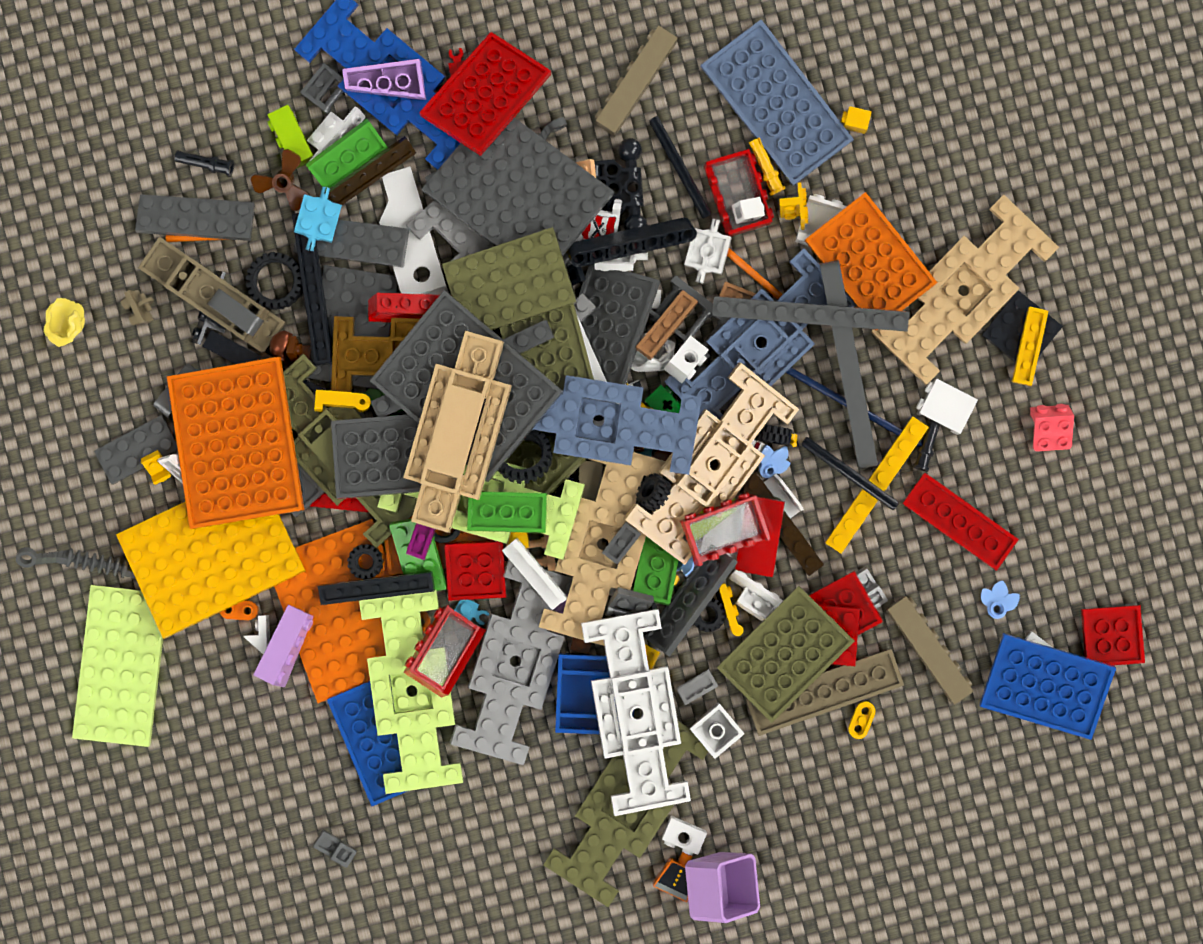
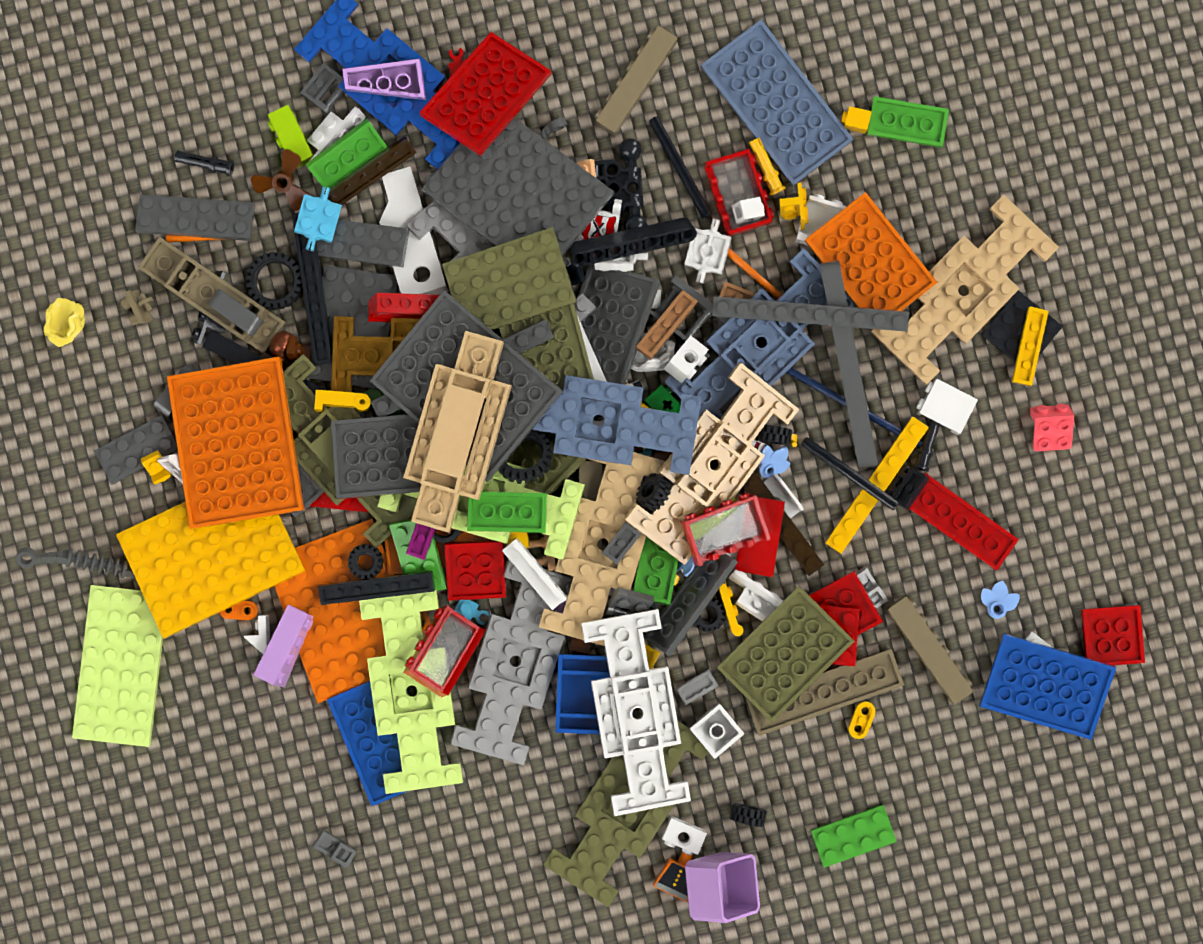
none -> black tyre [730,803,767,827]
none -> bright green plate [810,804,897,868]
none -> bright green plate [867,96,949,148]
none -> black plate [885,464,929,510]

